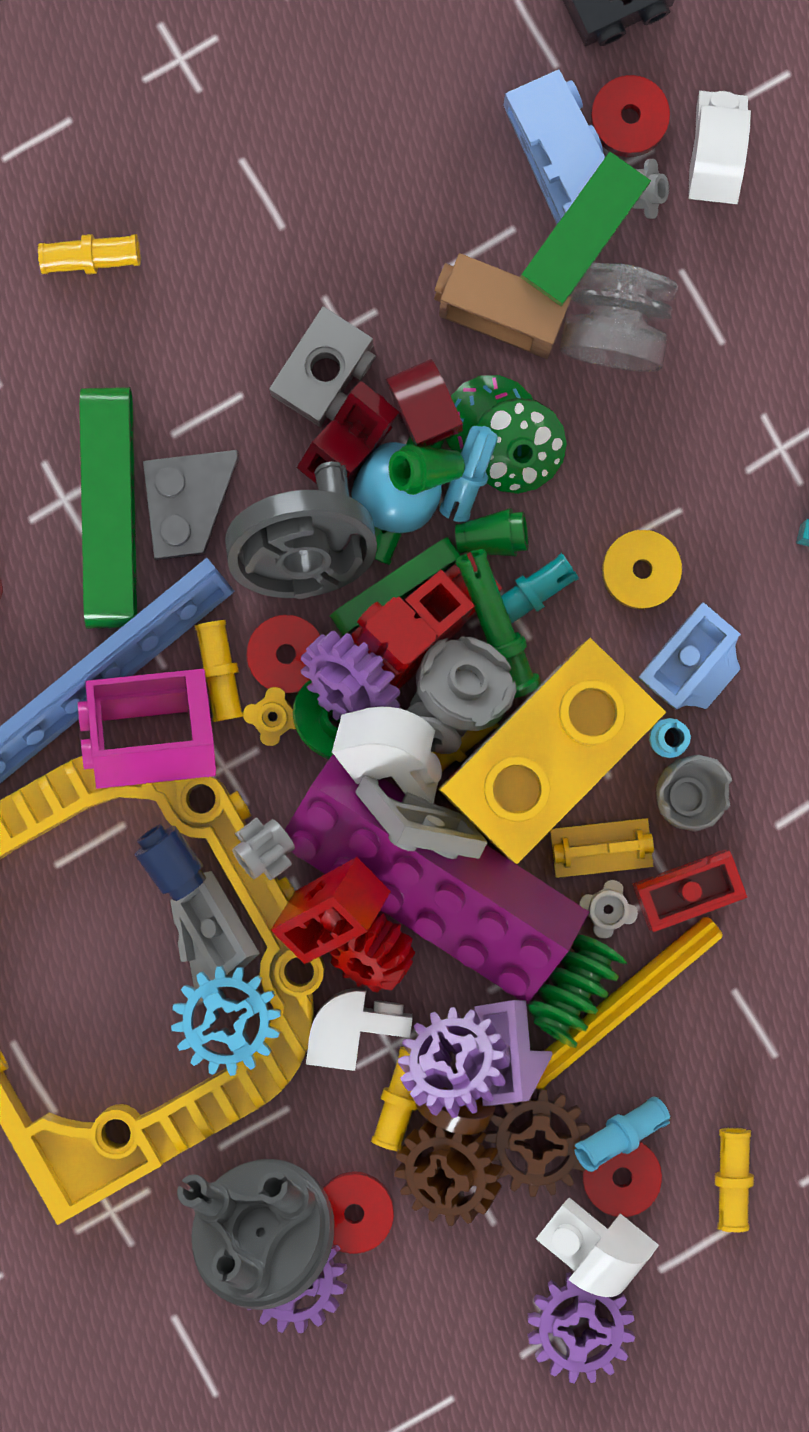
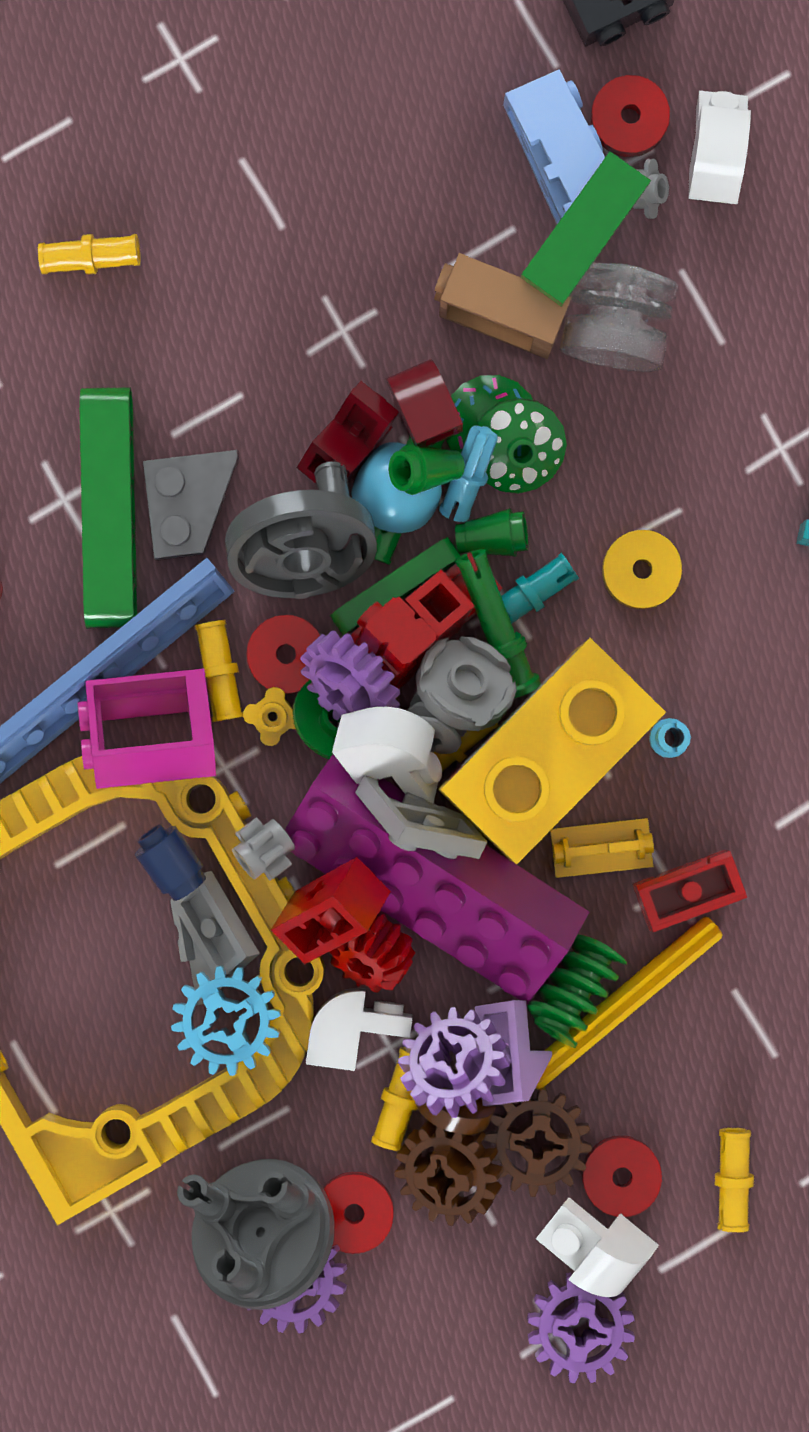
light grey brick [269,306,376,427] -> none
medium azure pin [574,1097,670,1172] -> none
white plate [579,880,638,938] -> none
light blue slope [638,602,741,710] -> none
light grey hair [656,755,732,832] -> none

